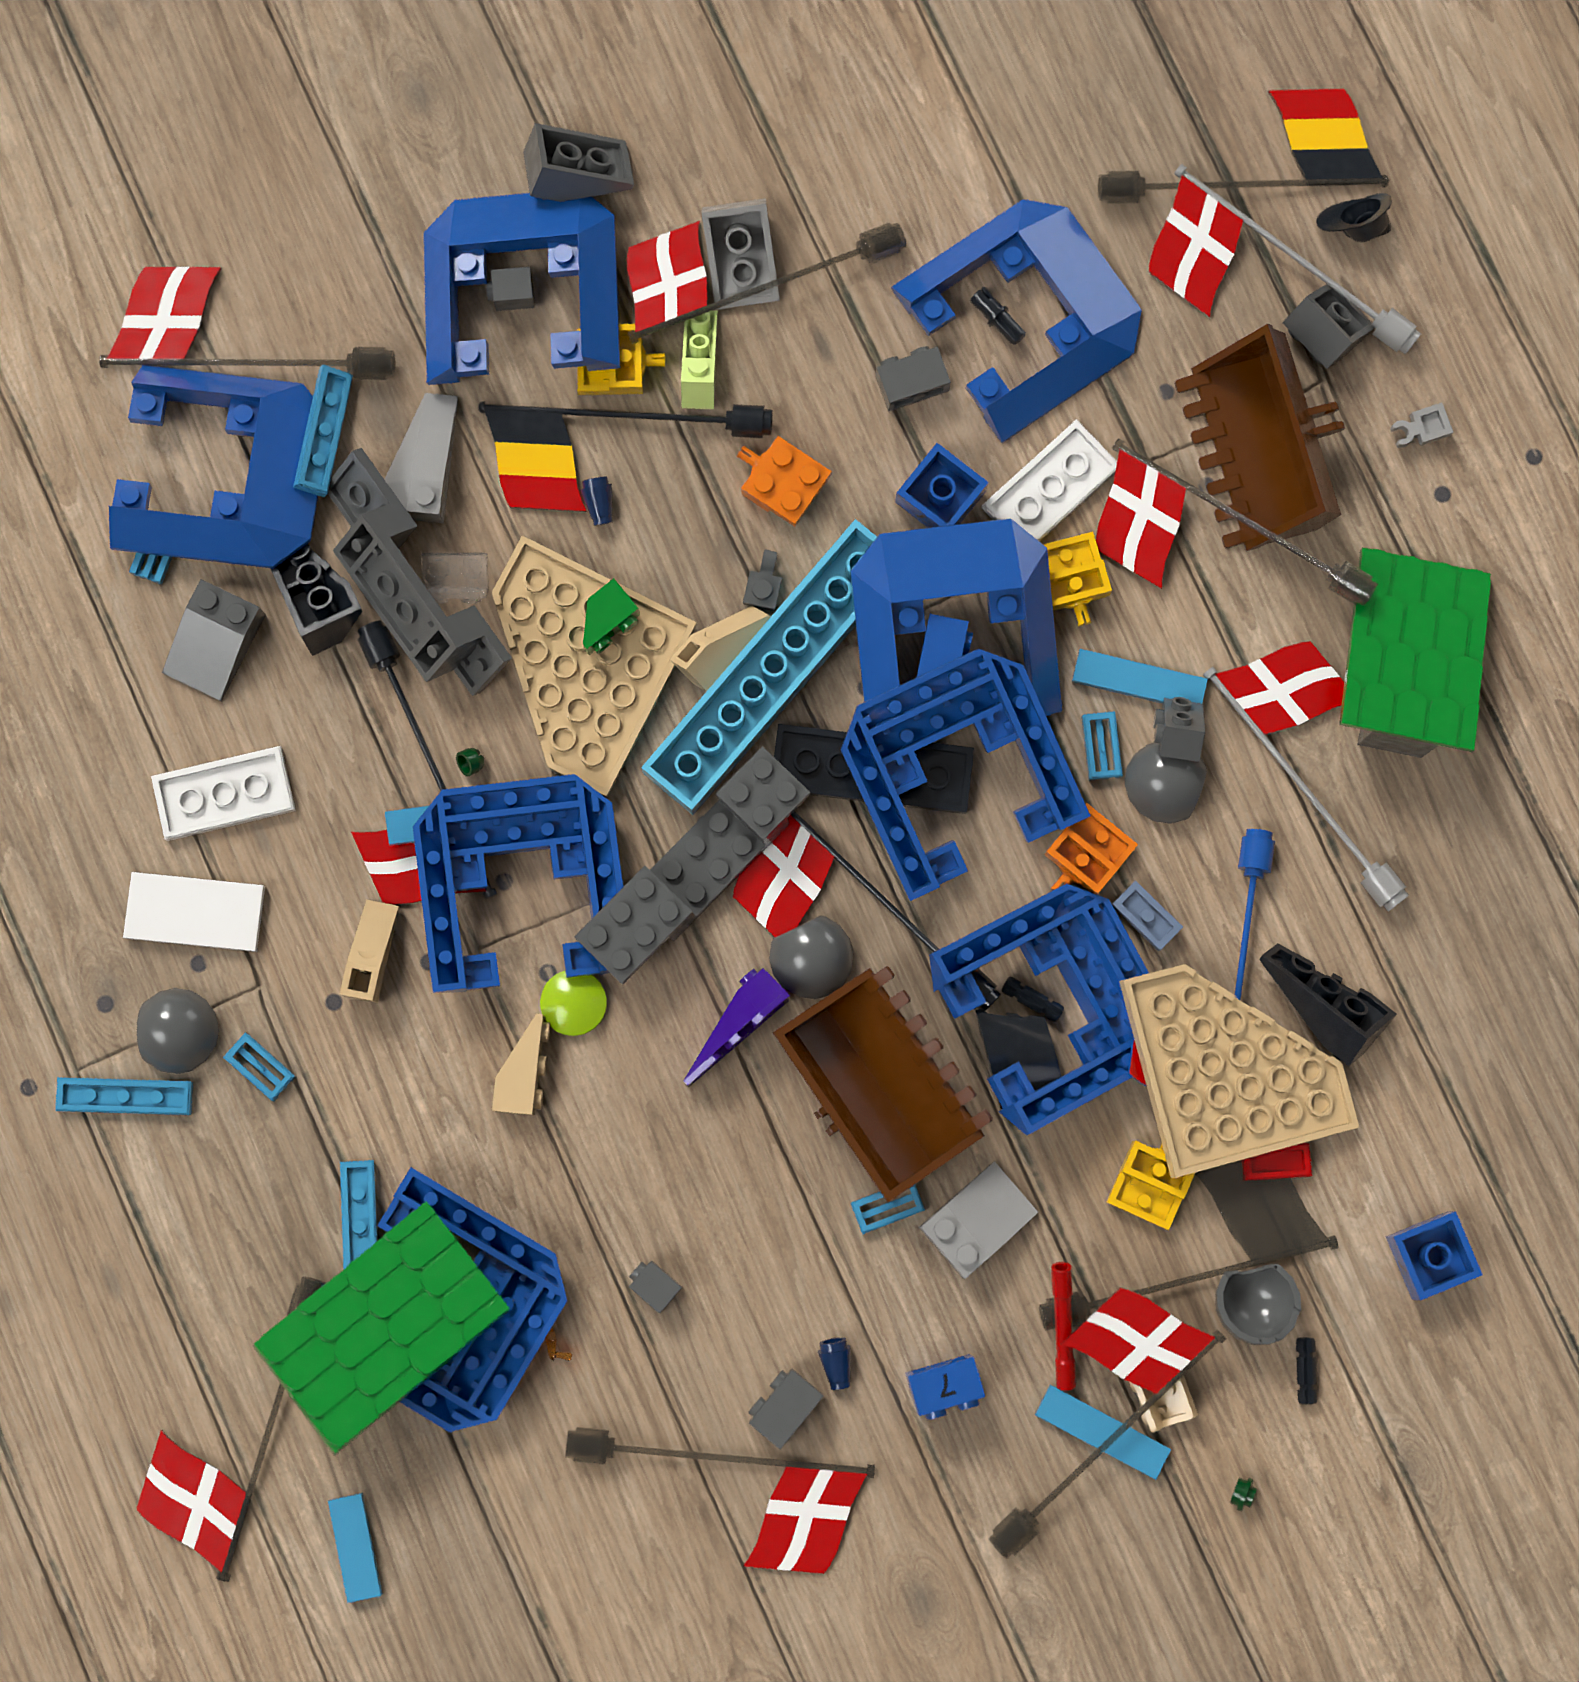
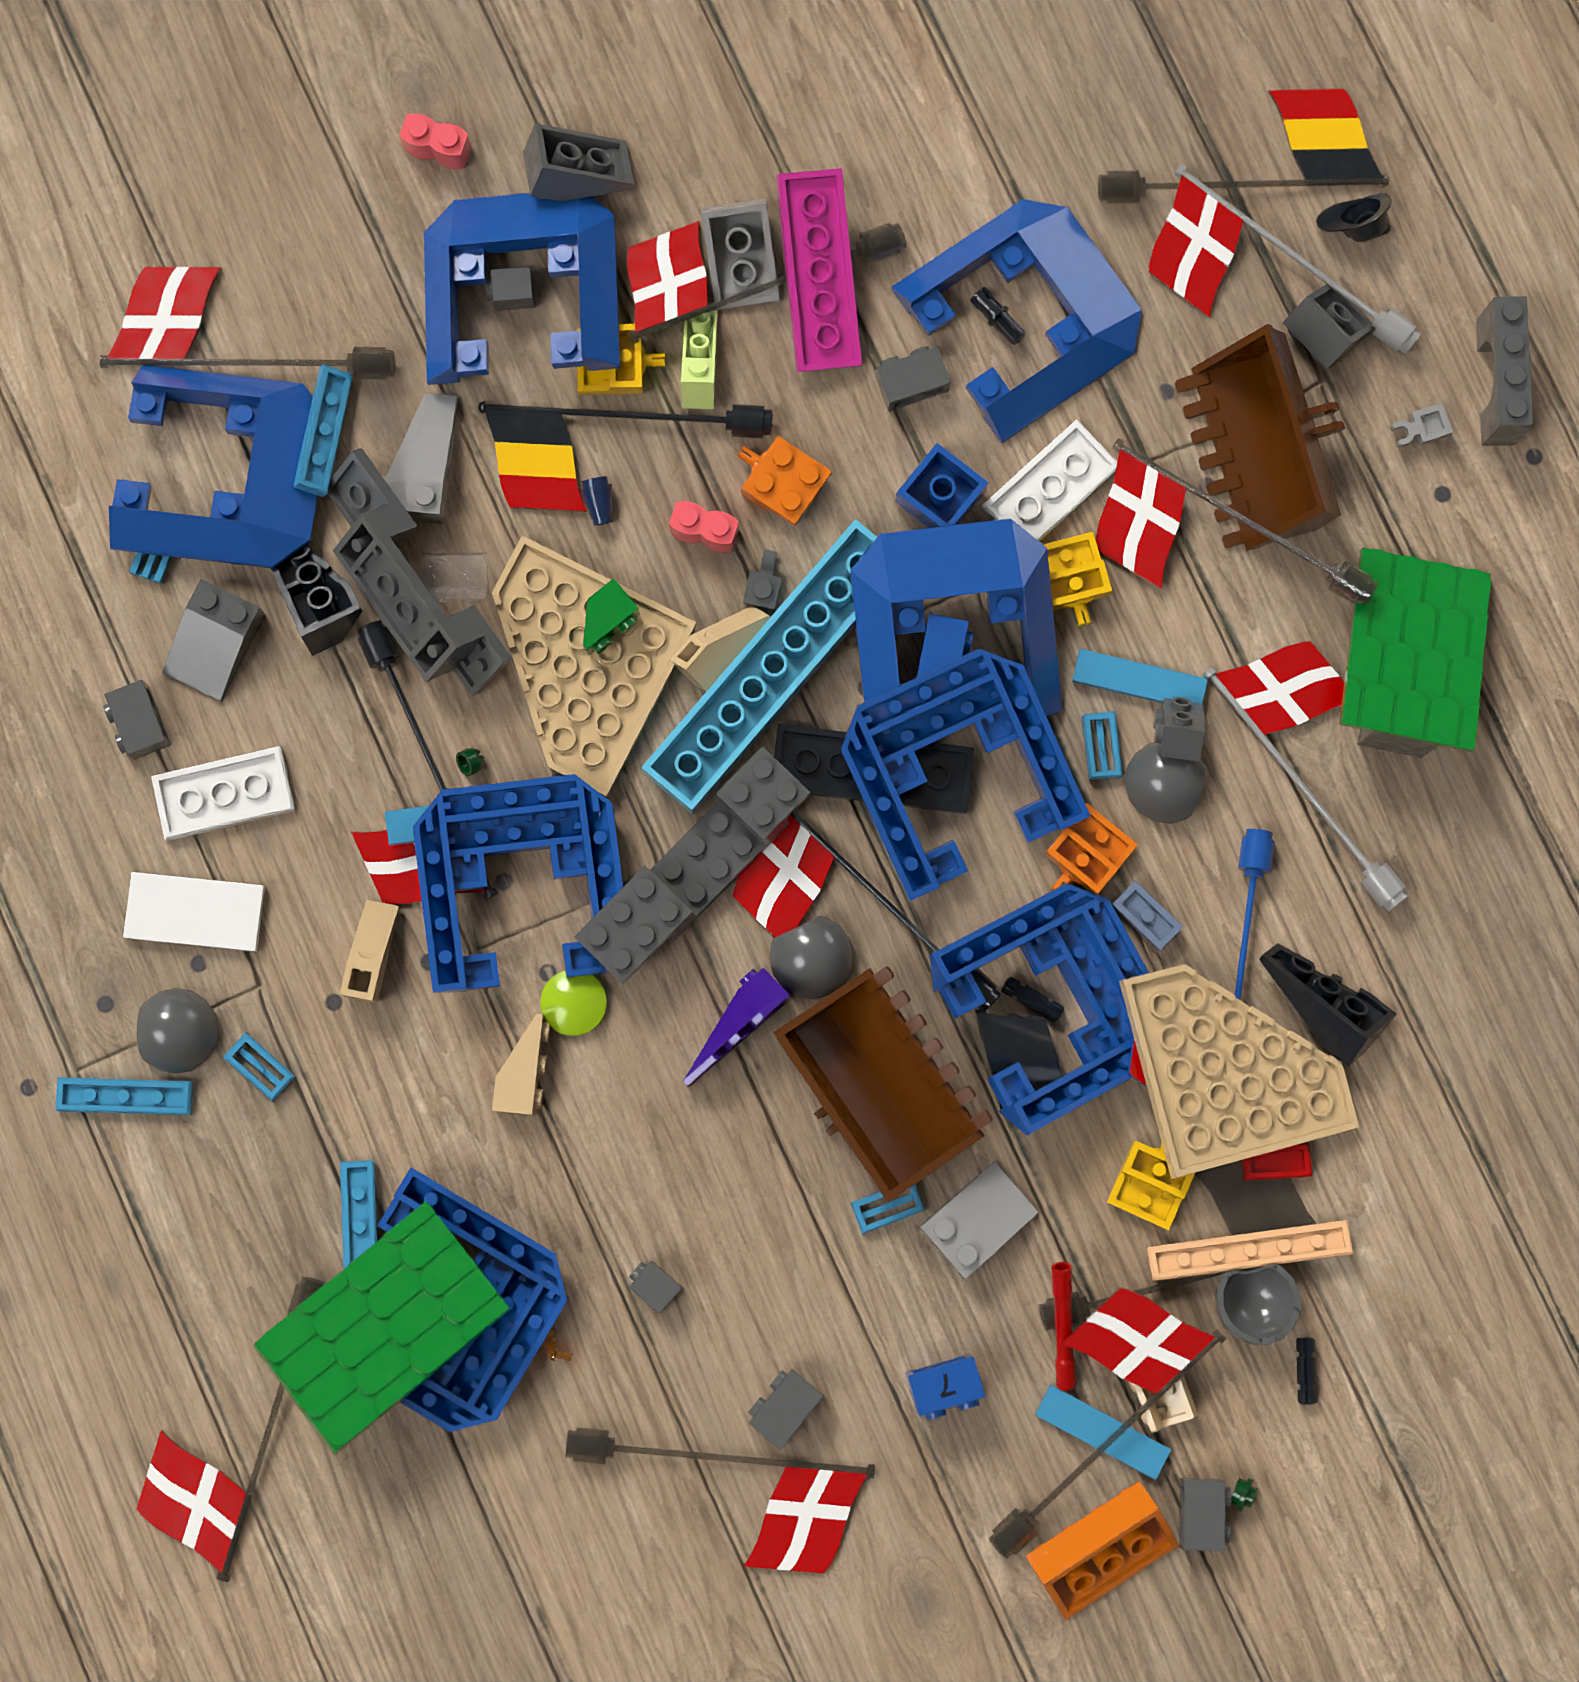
dark azure tile [328,1493,382,1603] -> none
dark blue cone [818,1337,851,1390] -> none
blue brick [1386,1211,1483,1301] -> none
none -> dark grey brick [103,680,171,760]
none -> coral brick [399,114,472,169]
none -> coral brick [669,501,739,553]
none -> dark pink plate [776,168,862,372]
none -> orange slope [1025,1481,1179,1620]
none -> light nougat tile [1146,1220,1353,1282]
none -> dark grey brick [1179,1478,1231,1551]
none -> dark grey arch [1476,296,1533,446]

